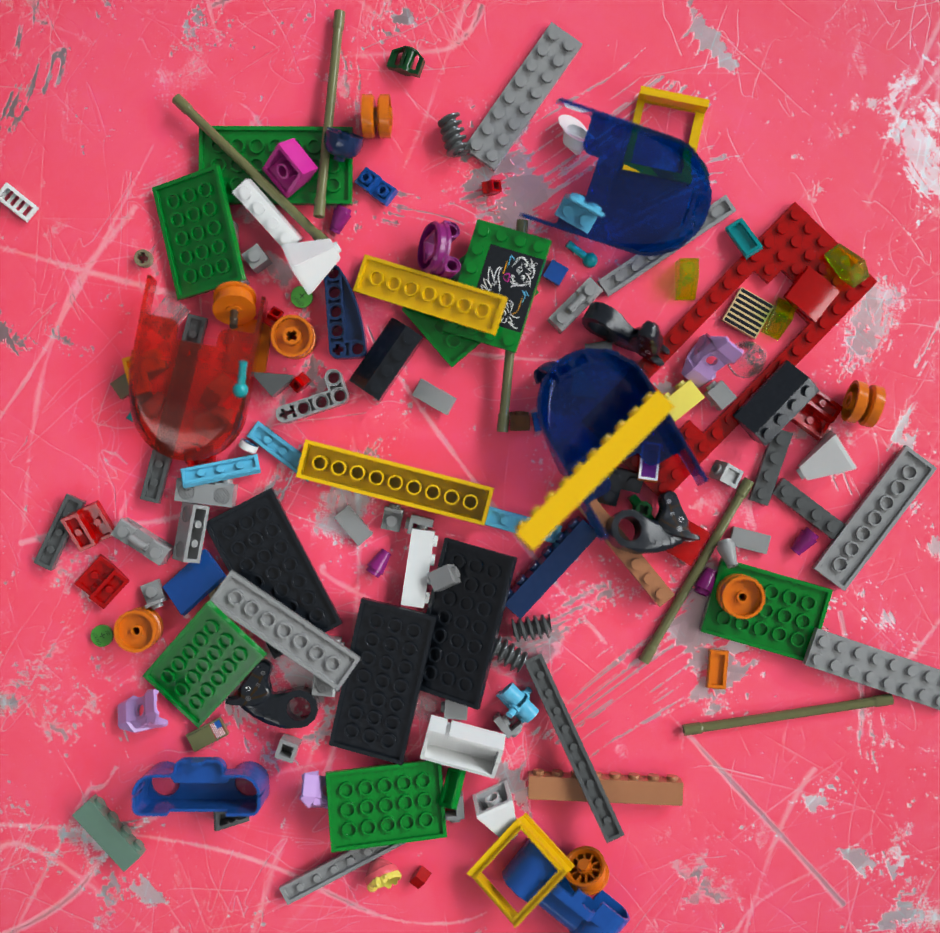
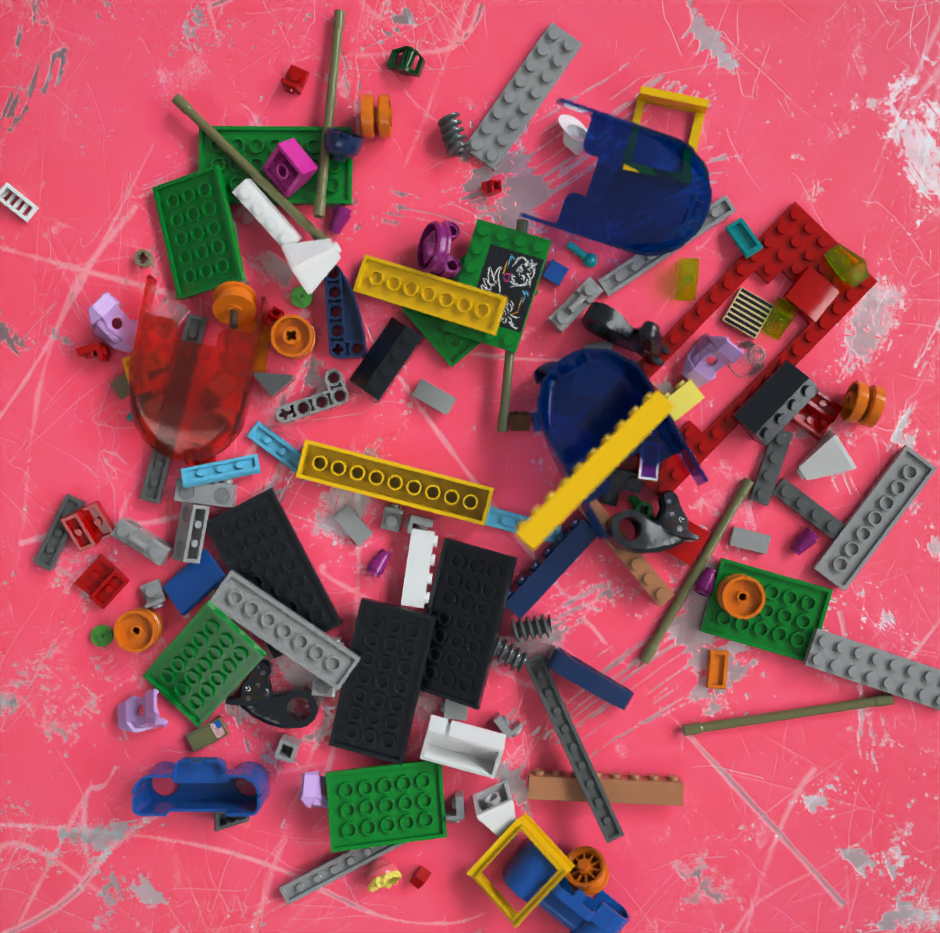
sand green brick [72,794,147,872] -> none
teal bar [232,361,248,398] -> none
white tile [238,438,259,454] -> none
light grey brick [241,243,272,274] -> none
red piece [289,372,312,393] -> none
blue slope [355,167,398,207] -> none
light grey brick [427,564,461,592] -> none
green tile [439,768,466,810] -> none
medium azure pin [496,682,539,723] -> none
medium azure bracket [554,192,605,234] -> none
light grey brick [704,380,737,411] -> none
light grey bracket [709,460,744,489] -> none
light grey cone [716,538,738,569] -> none
none -> red bracket [76,341,110,362]
none -> lavender piece [88,292,148,353]
none -> red bracket [280,64,310,95]
none -> dark blue beam [545,645,634,710]

